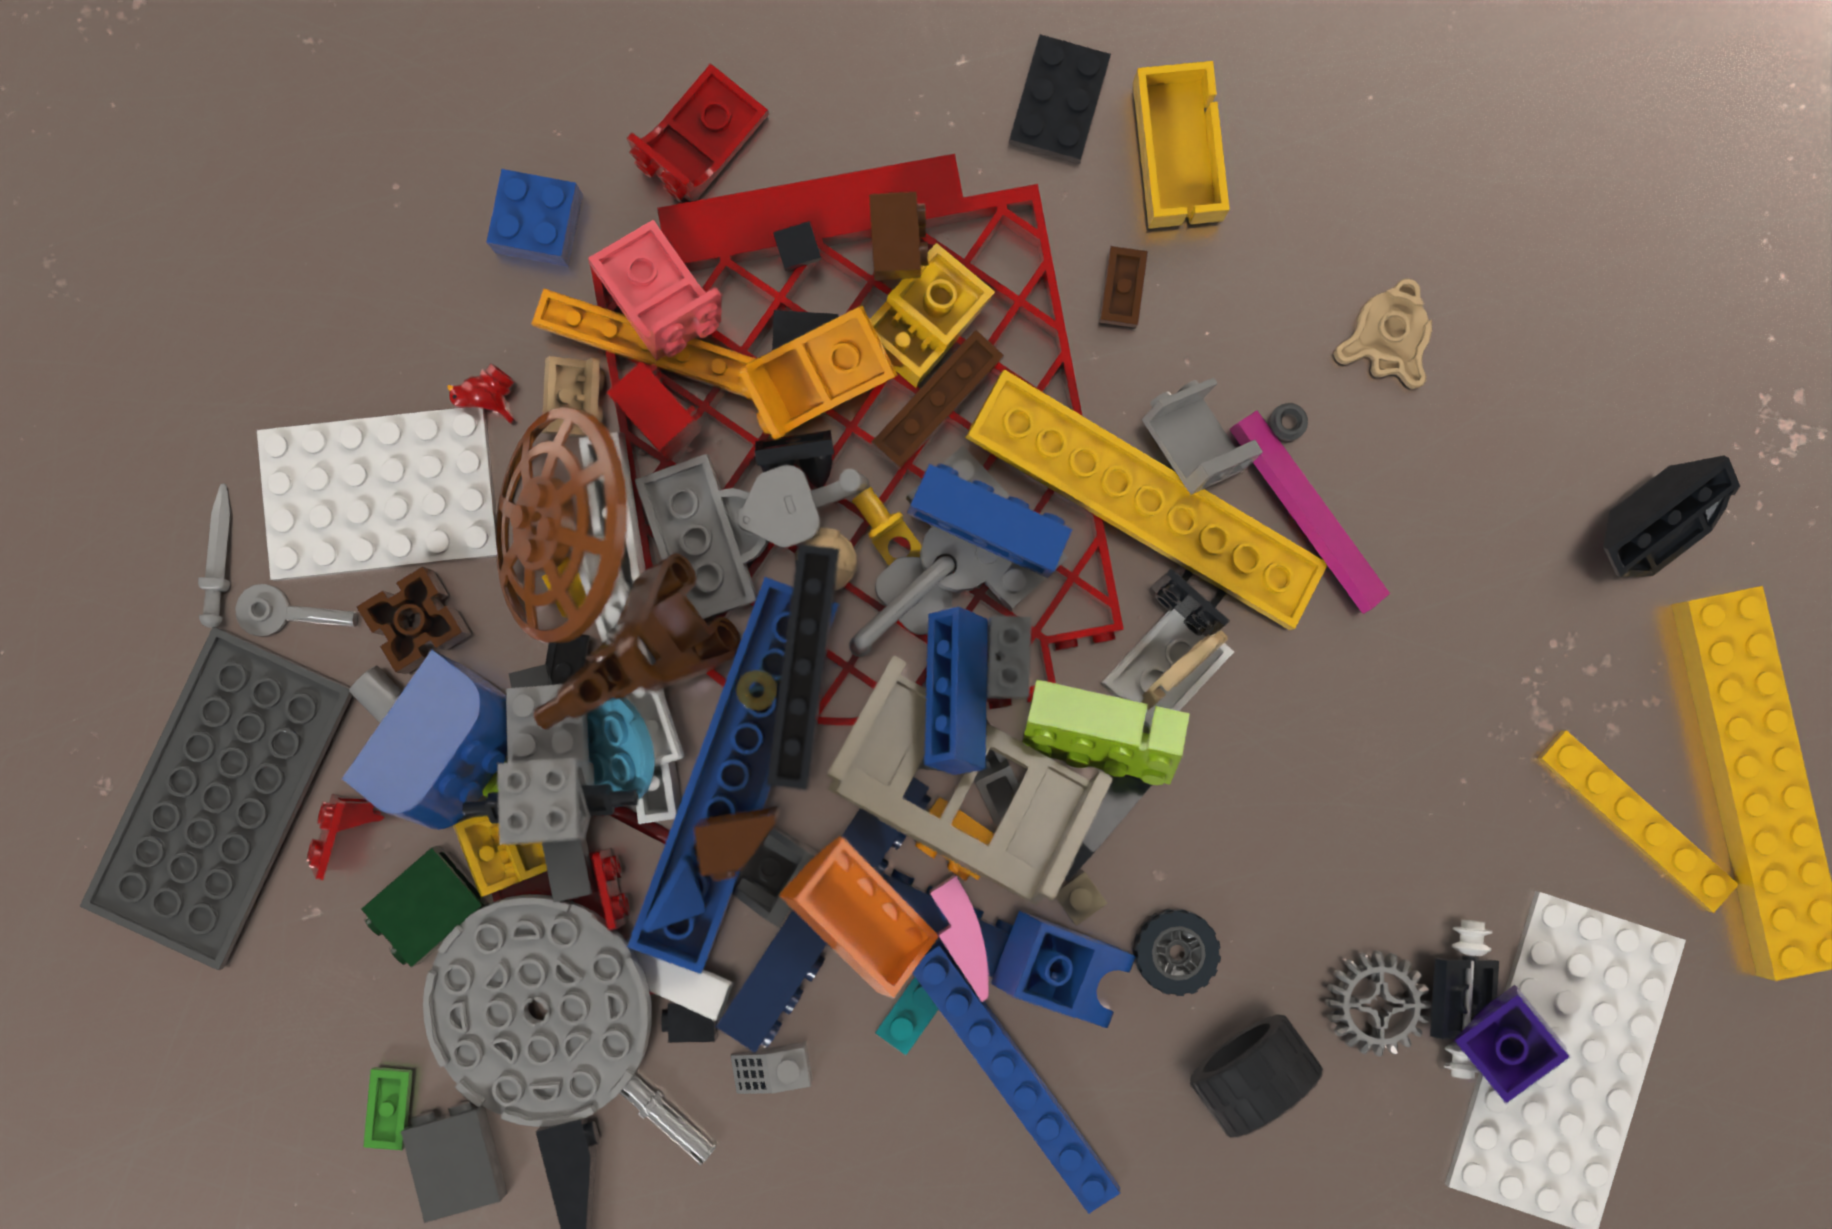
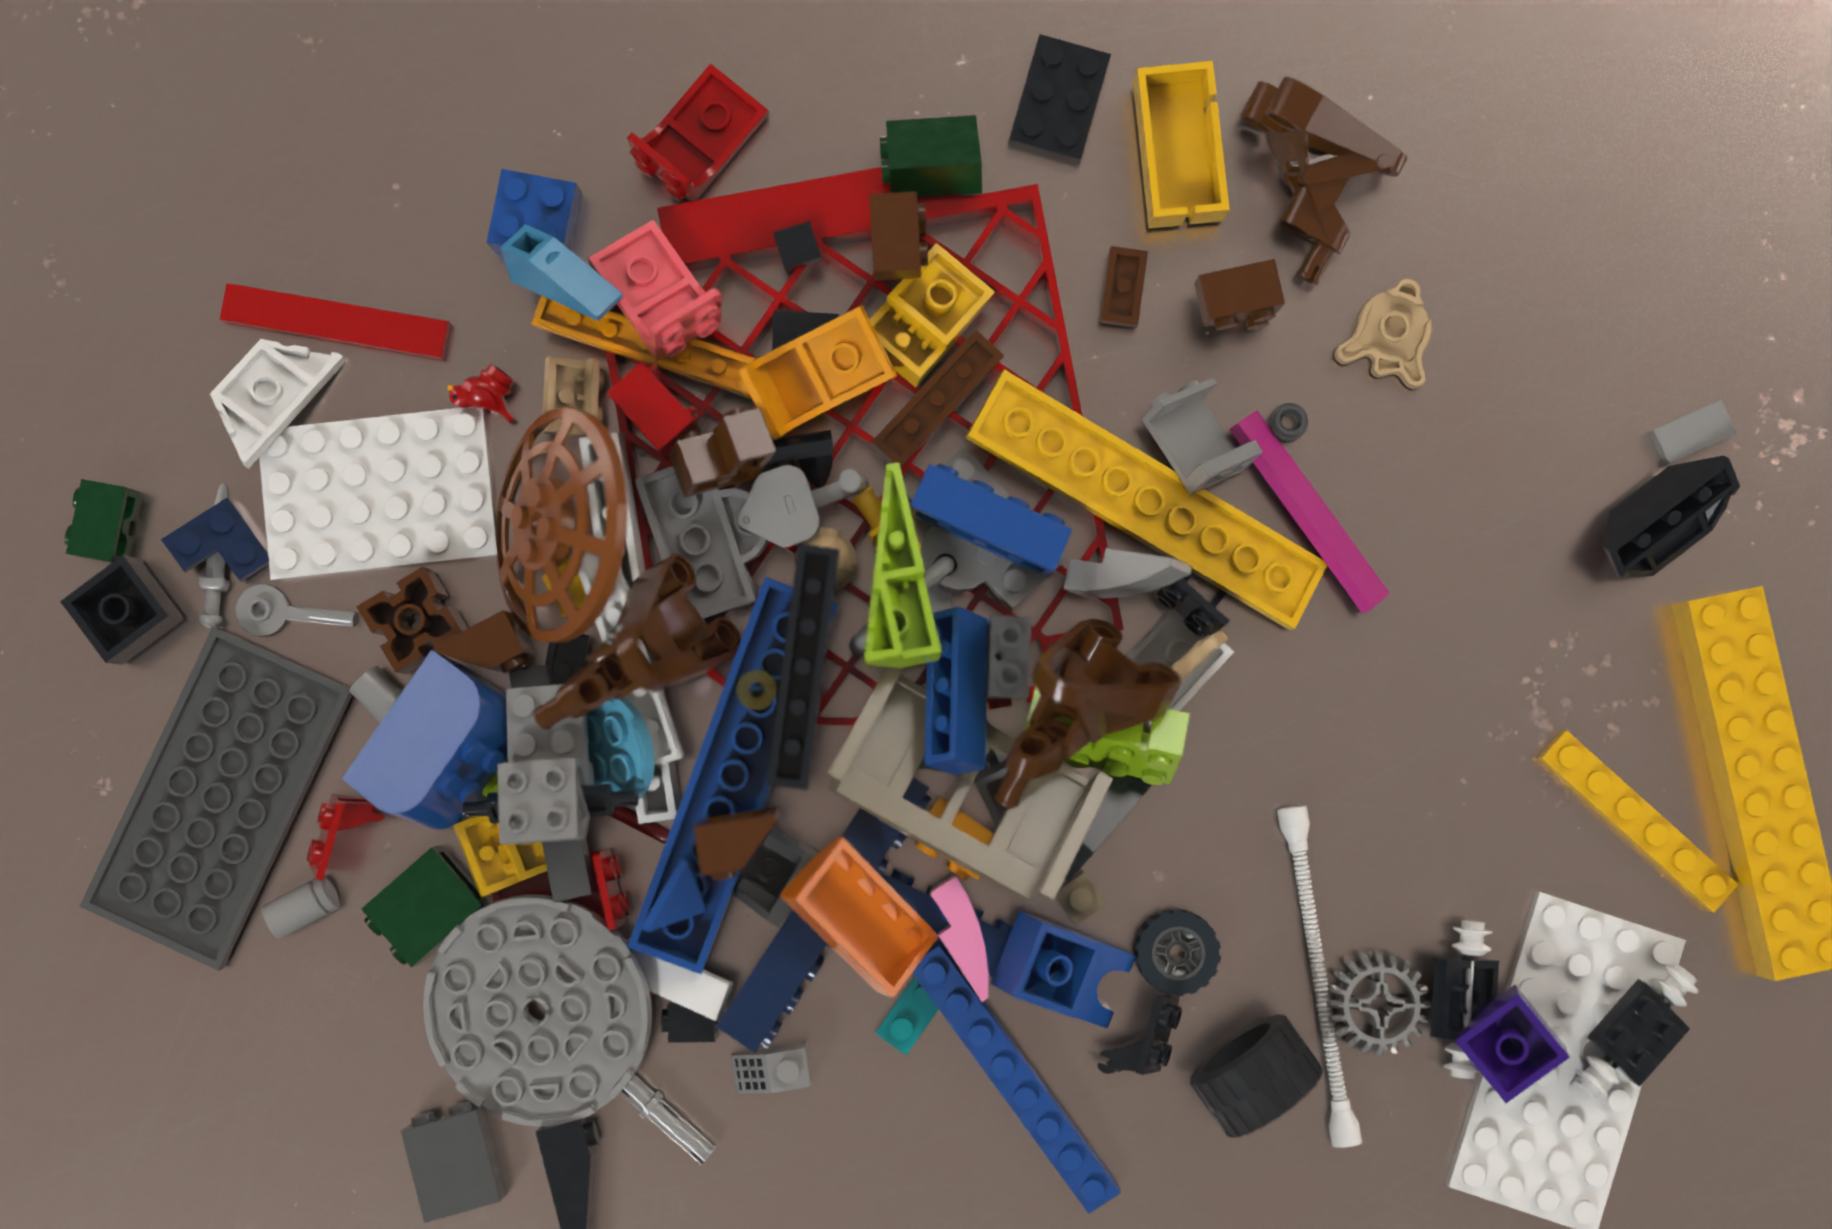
bright green plate [363,1067,413,1151] -> none
none -> black brick [60,555,184,665]
none -> dark green brick [64,479,140,563]
none -> dark blue plate [161,498,270,582]
none -> white wing [210,339,345,469]
none -> red tile [219,283,451,360]
none -> light grey piece [261,876,340,939]
none -> reddish brown slope [433,610,538,674]
none -> dark azure slope [500,224,623,321]
none -> reddish brown brick [669,407,776,497]
none -> lime wedge [864,462,942,668]
none -> dark green brick [879,115,982,198]
none -> reddish brown connector [994,619,1182,808]
none -> light grey slope [1063,548,1192,598]
none -> black plate [1097,995,1182,1075]
none -> reddish brown brick [1194,259,1285,330]
none -> reddish brown connector [1240,77,1407,286]
none -> white hose [1277,805,1362,1148]
none -> black plate [1575,965,1699,1098]
none -> light grey tile [1648,400,1738,466]

